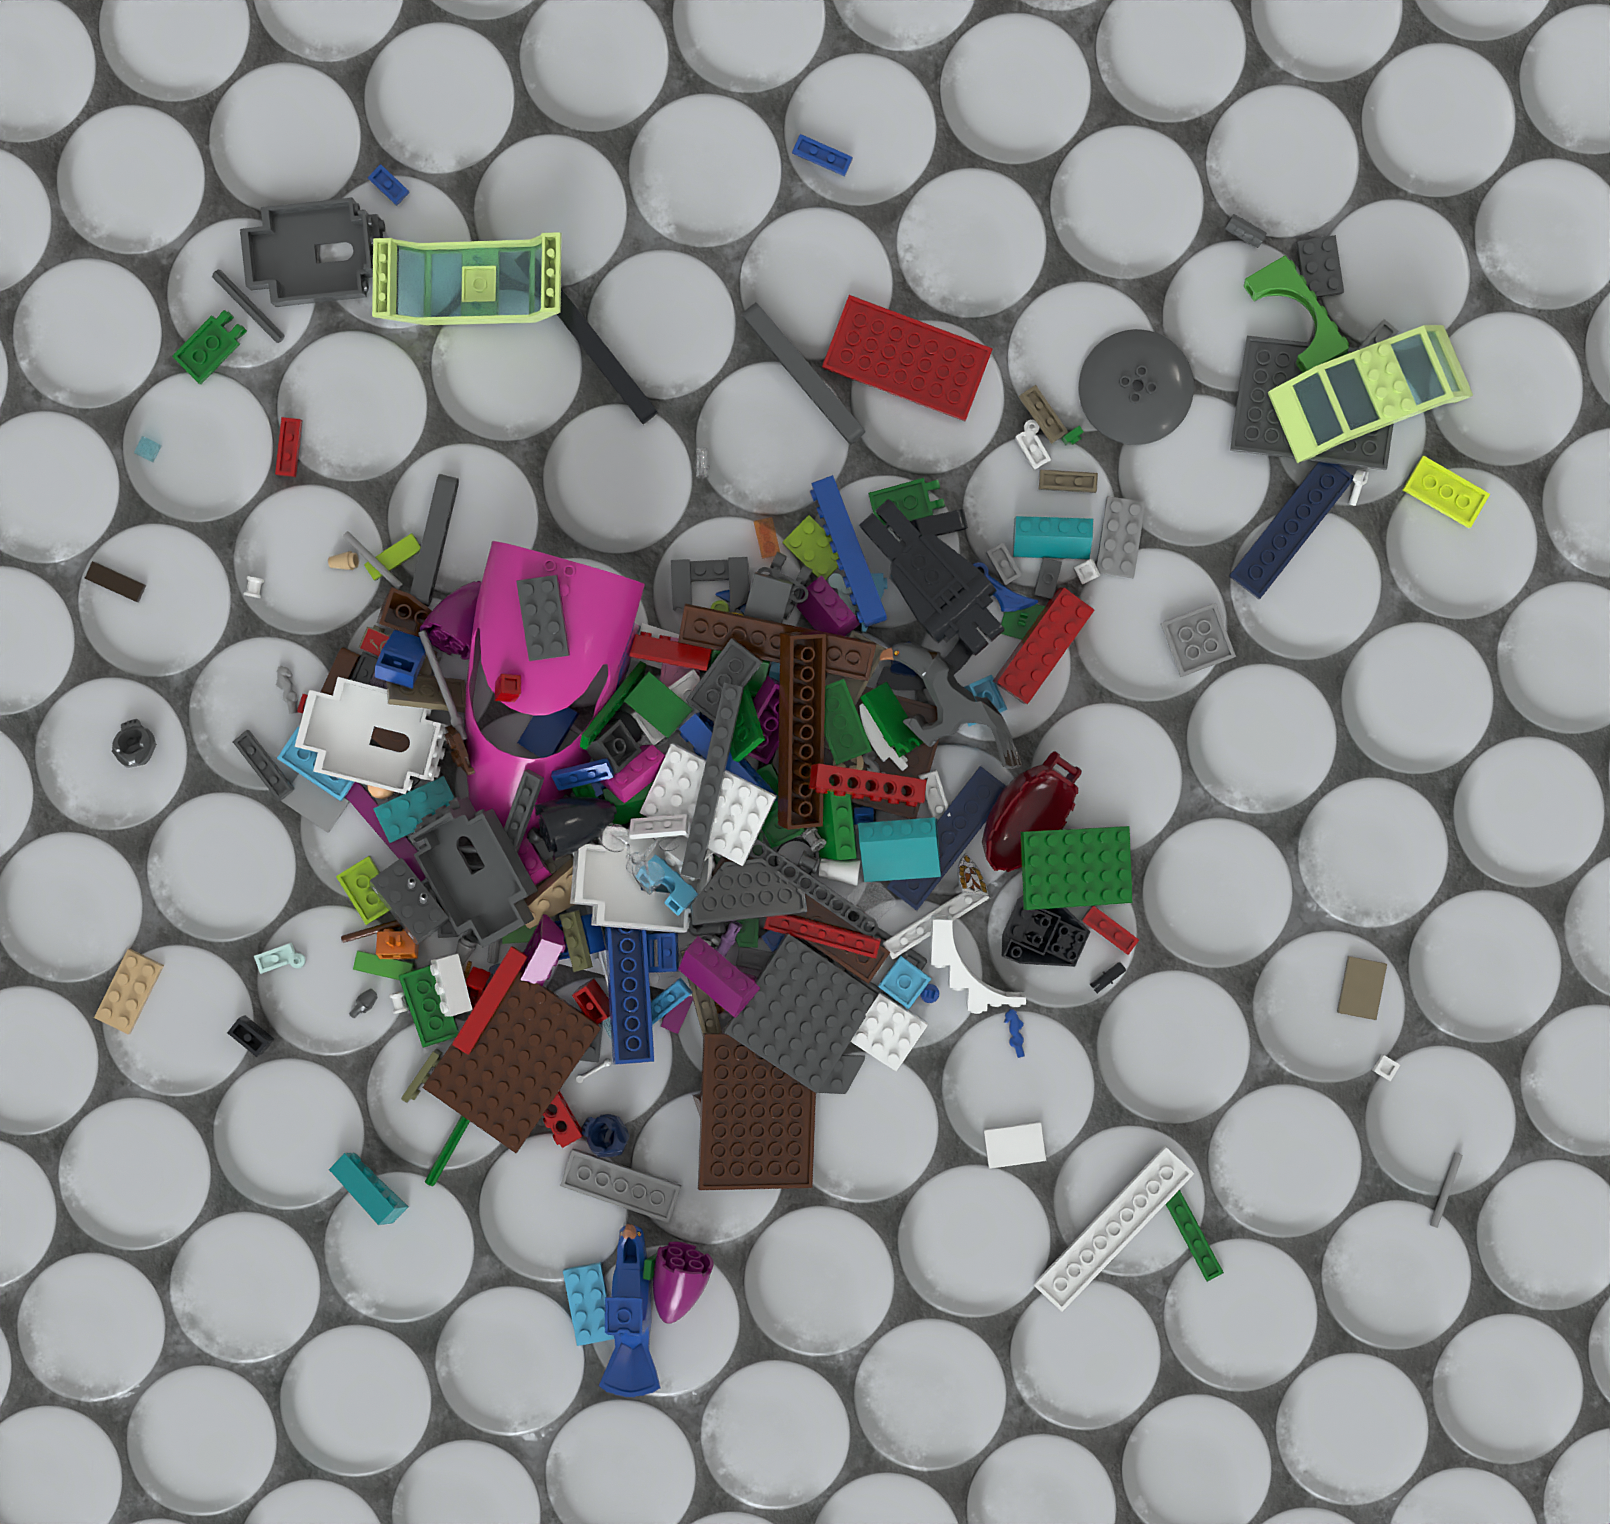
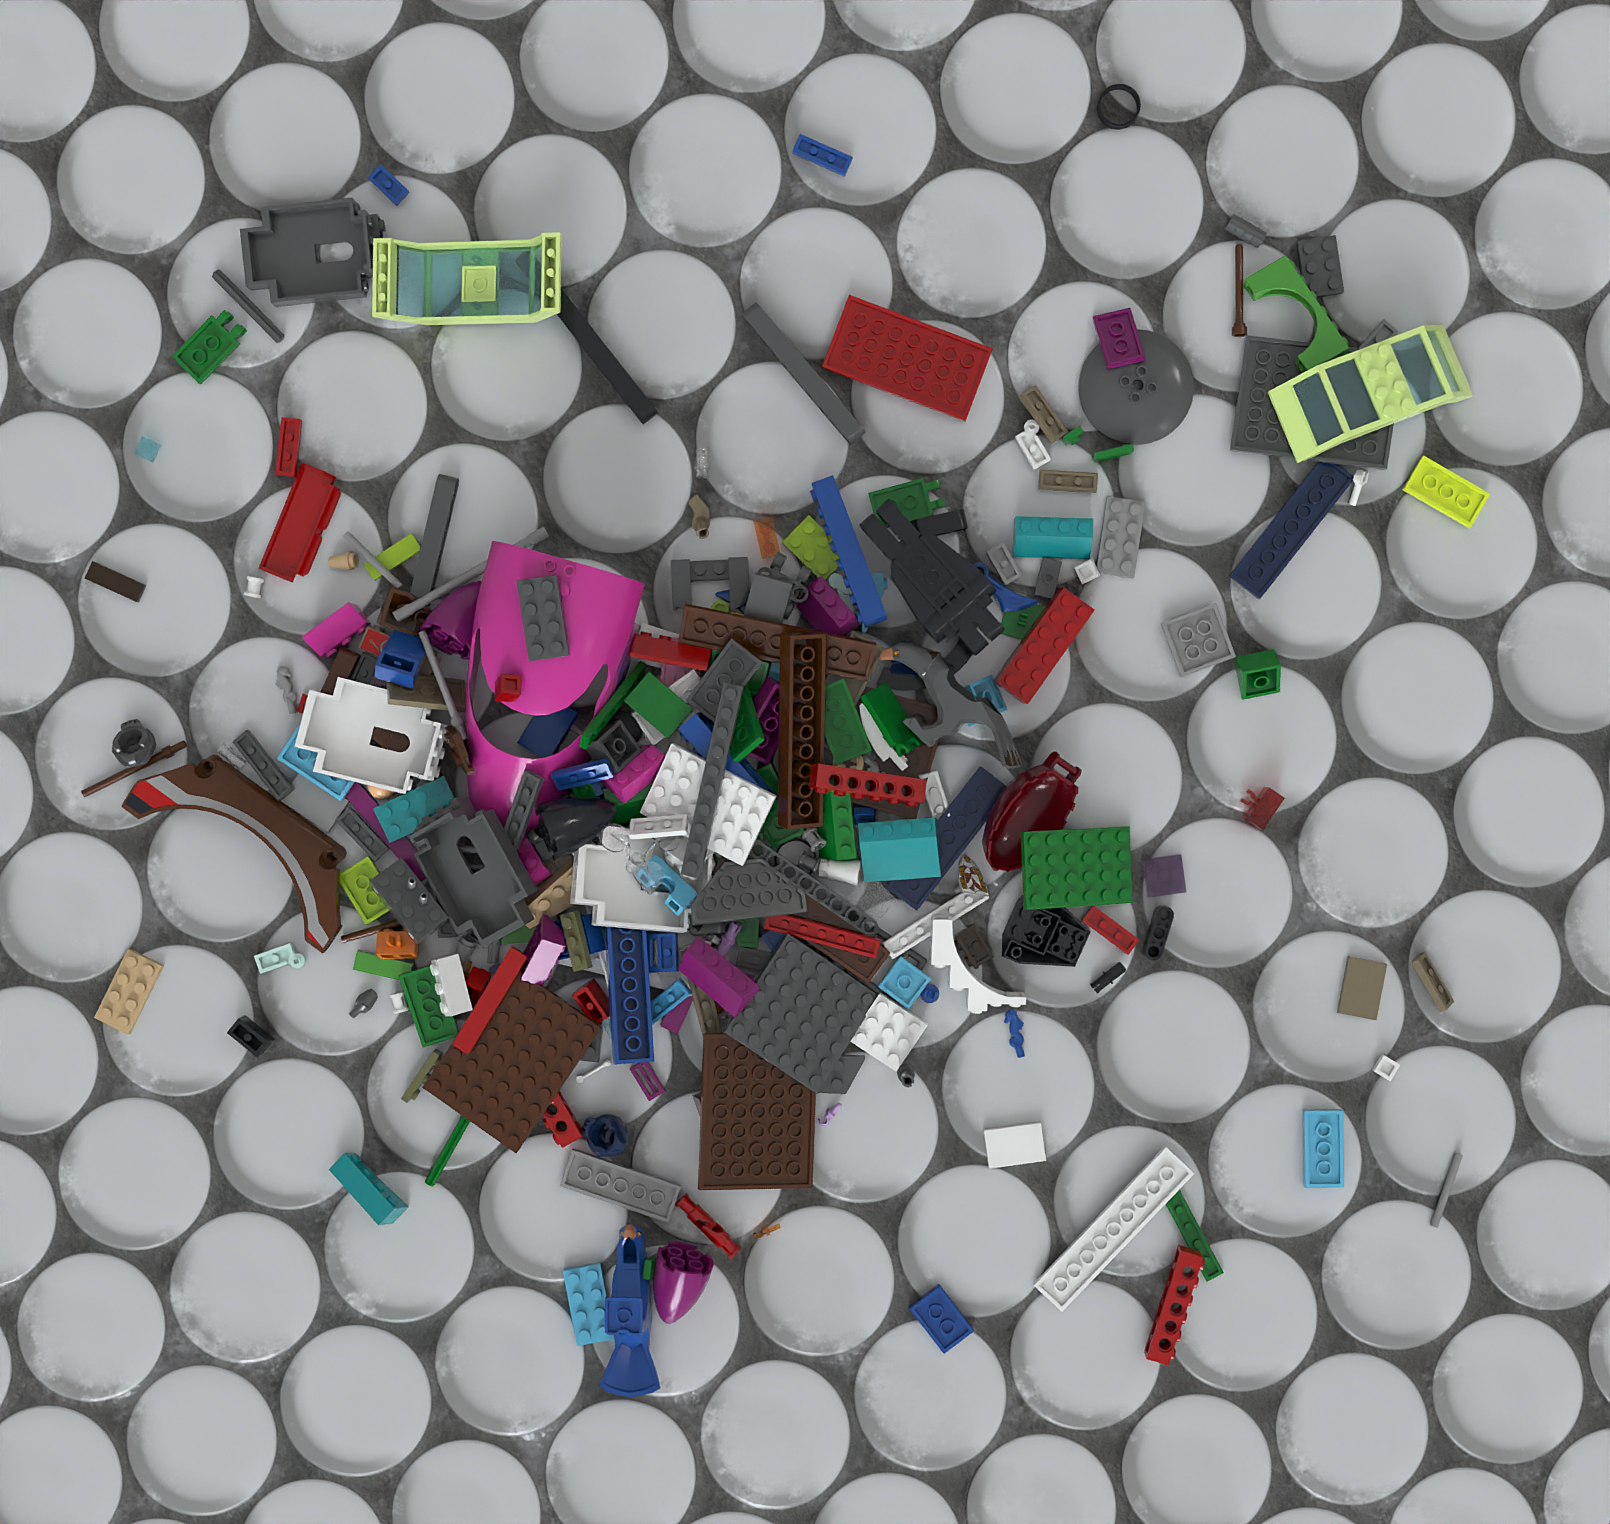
none -> reddish brown bar [81,740,187,797]
none -> reddish brown panel [122,755,347,954]
none -> clear pin [216,743,247,771]
none -> red slope [258,463,341,582]
none -> dark pink slope [302,602,371,658]
none -> dark grey plate [335,807,390,862]
none -> light grey piece [392,527,549,622]
none -> magenta tile [629,1062,666,1101]
none -> red piece [675,1193,741,1259]
none -> dark tan arm [688,494,710,539]
none -> clear orange hand [752,1224,781,1239]
none -> lavender hand [818,1103,842,1126]
none -> dark grey pin [897,1063,915,1087]
none -> blue tile [909,1284,974,1354]
none -> dark brown bracket [954,923,994,970]
none -> magenta tile [1093,308,1145,369]
none -> green tile [1093,444,1134,462]
none -> black tyre [1097,84,1141,130]
none -> clear purple plate [1142,854,1186,898]
none -> black beam [1142,905,1174,961]
none -> red brick [1144,1245,1205,1366]
none -> reddish brown piece [1232,244,1247,337]
none -> green slope [1236,649,1281,700]
none -> clear red brick [1240,787,1285,830]
none -> medium azure plate [1303,1109,1344,1188]
none -> dark tan plate [1412,952,1454,1012]

